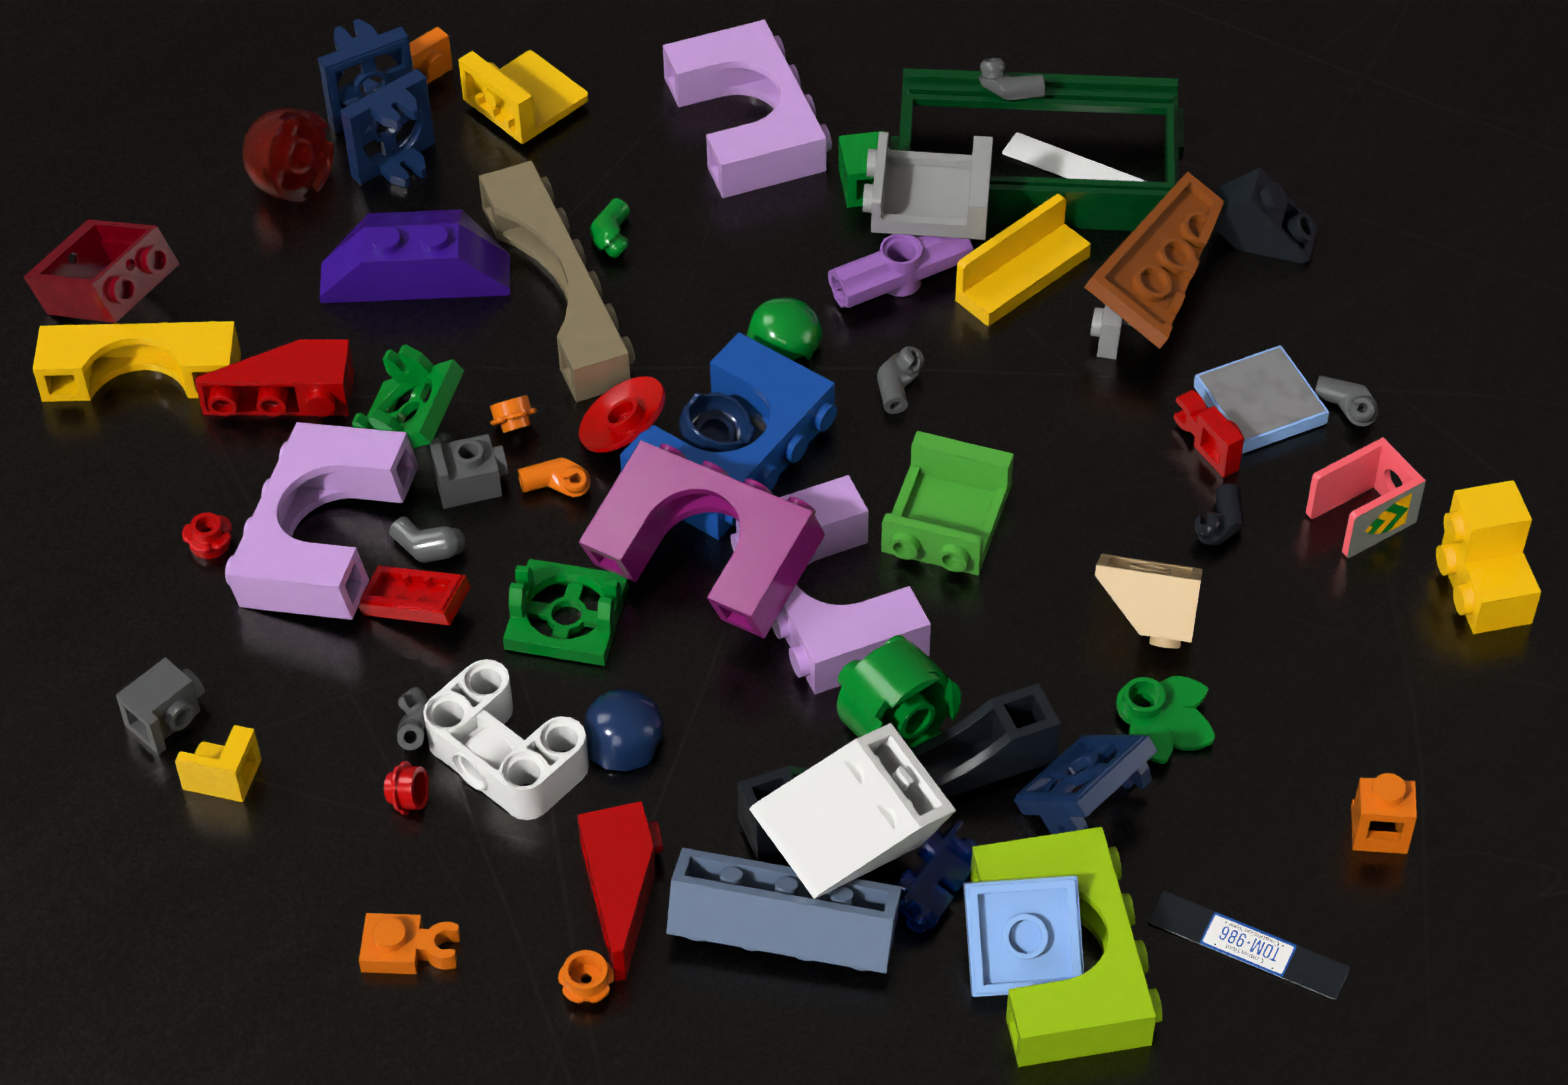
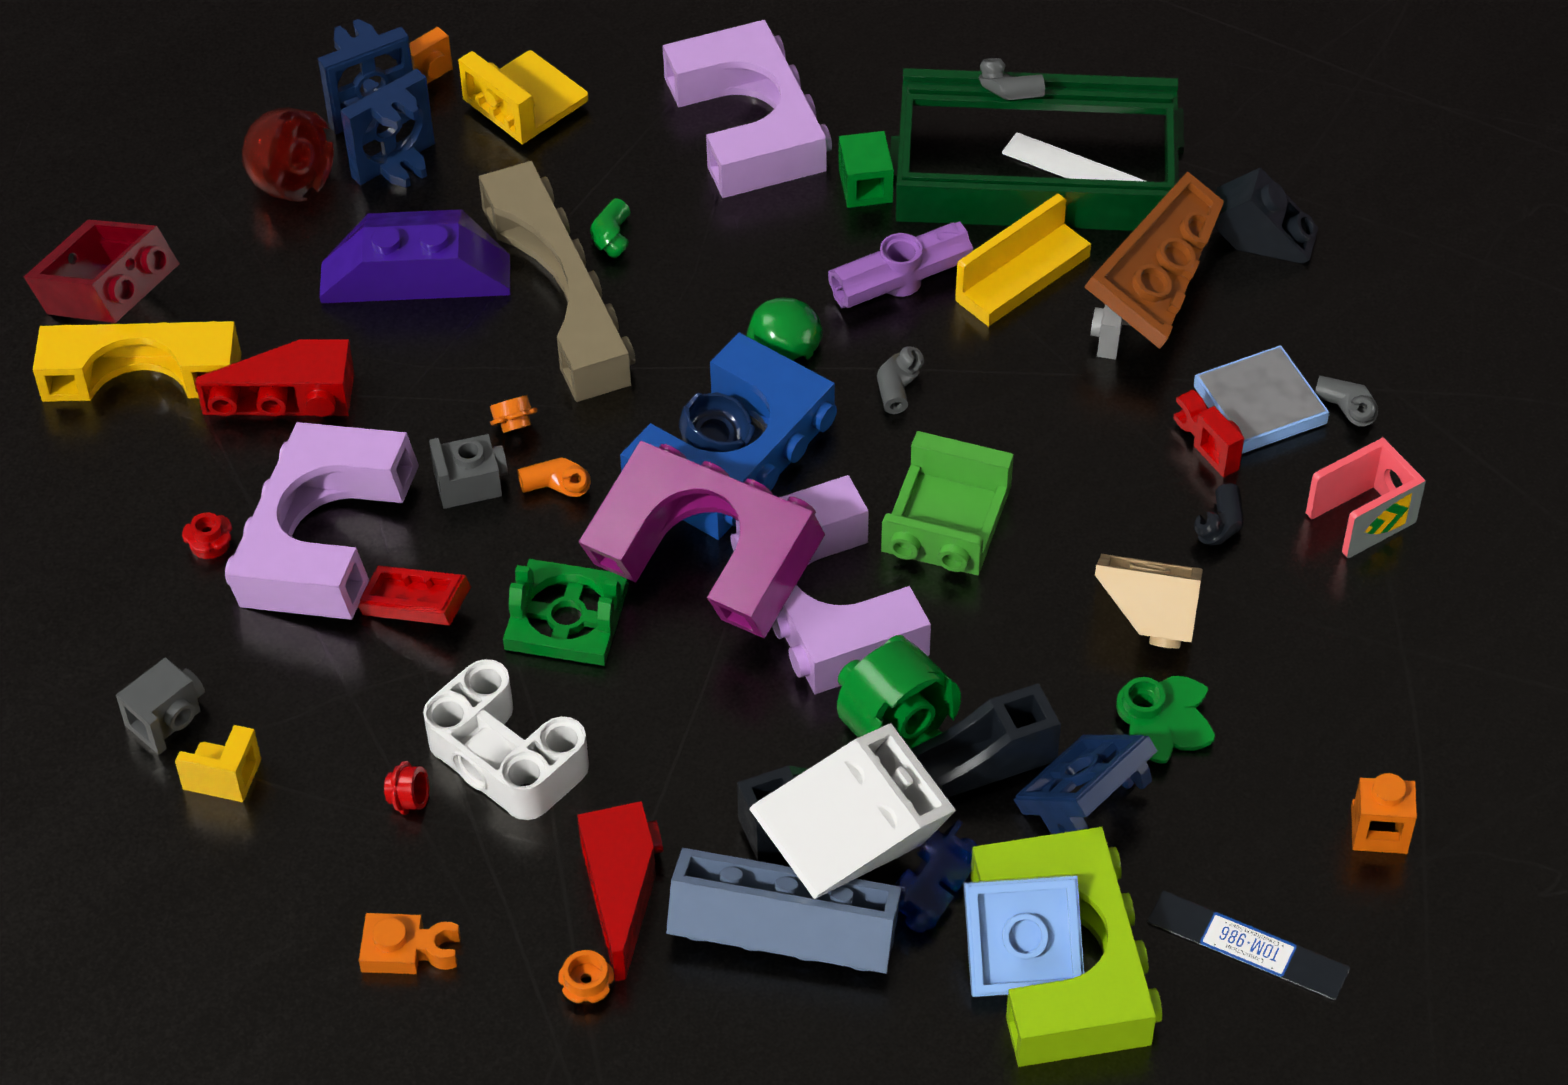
green piece [352,344,464,449] -> none
dark grey arm [389,517,466,563] -> none
dark grey arm [397,687,430,750] -> none
red dish [579,376,666,453] -> none
dark blue hair [583,689,664,772] -> none
light grey panel [863,132,993,240] -> none
yellow brick [1436,480,1541,634] -> none

